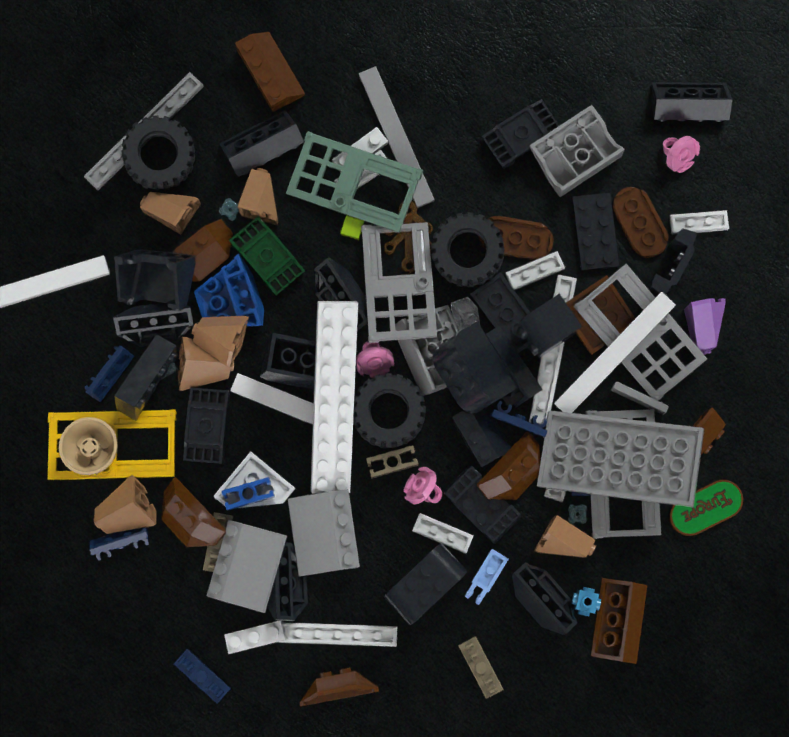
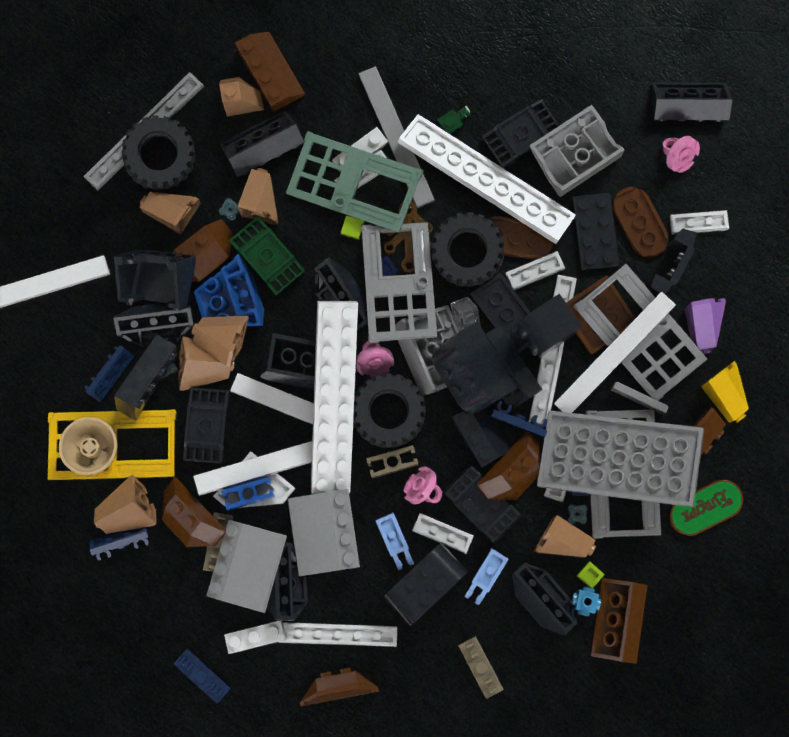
none -> white tile [193,441,312,496]
none -> medium nougat slope [219,77,264,117]
none -> light blue hinge [376,513,414,570]
none -> clear blue plate [381,256,398,276]
none -> white plate [397,114,575,244]
none -> dark green plate [437,105,471,135]
none -> lime tile [577,561,605,589]
none -> yellow slope [701,361,749,423]

